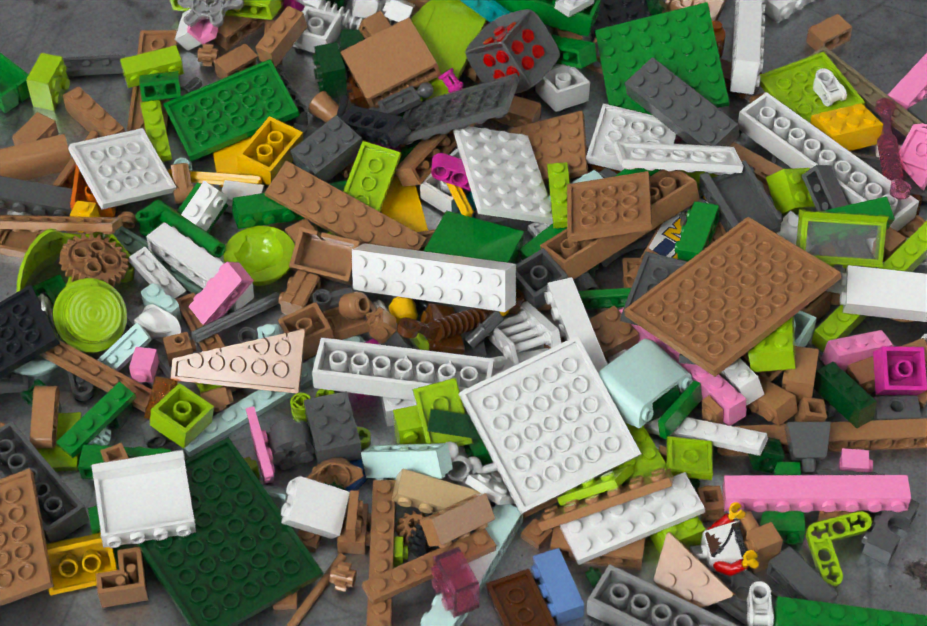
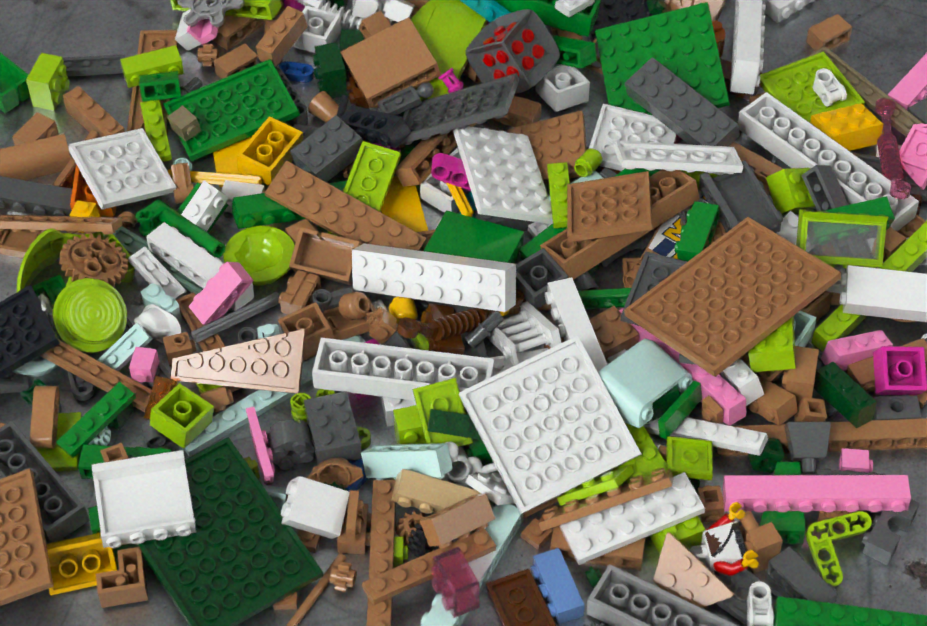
none -> dark tan brick [167,106,201,142]
none -> blue beam [279,61,314,83]
none -> lime brick [574,148,603,177]

